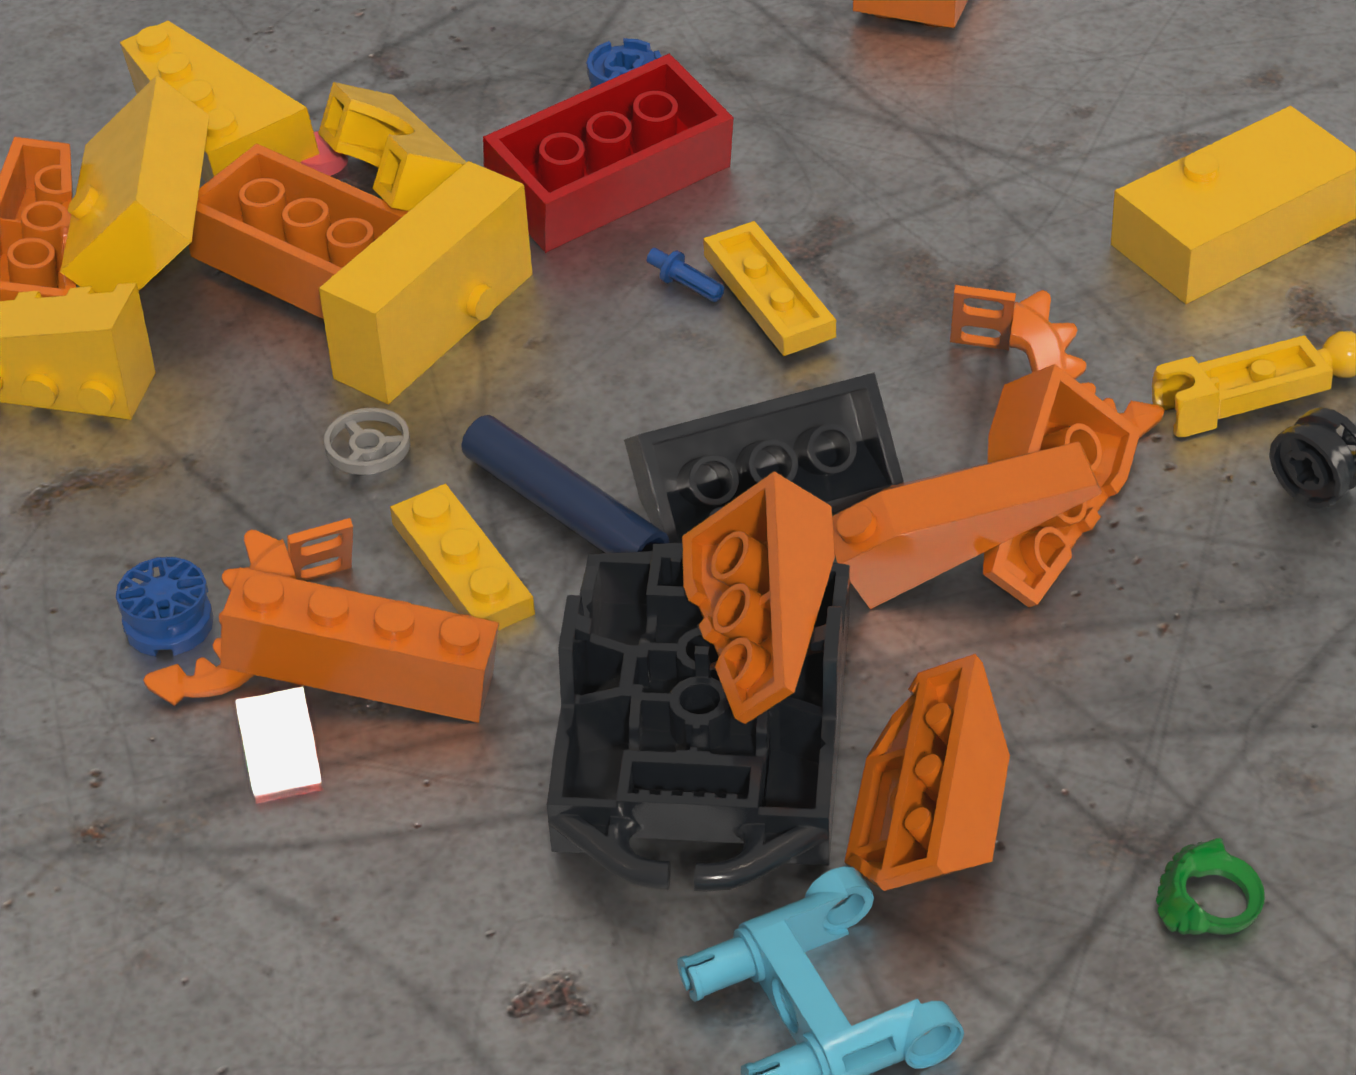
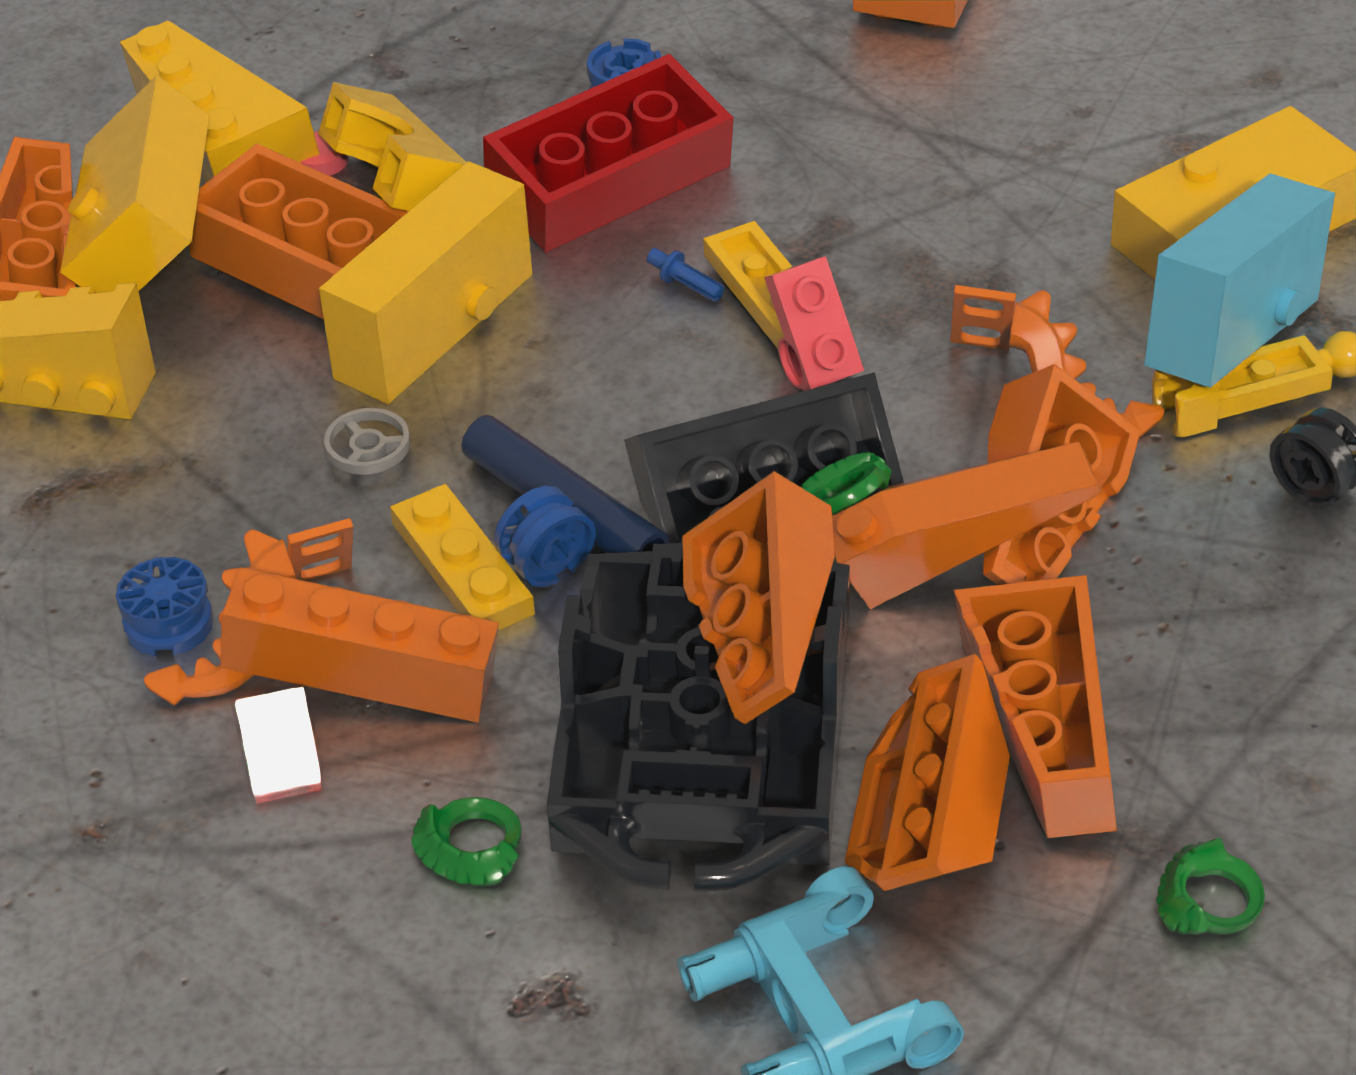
none -> green piece [411,797,522,887]
none -> blue wheel [494,485,596,588]
none -> coral plate [764,256,864,391]
none -> green piece [801,452,892,515]
none -> orange wedge [953,575,1117,838]
none -> medium azure brick [1144,173,1335,388]

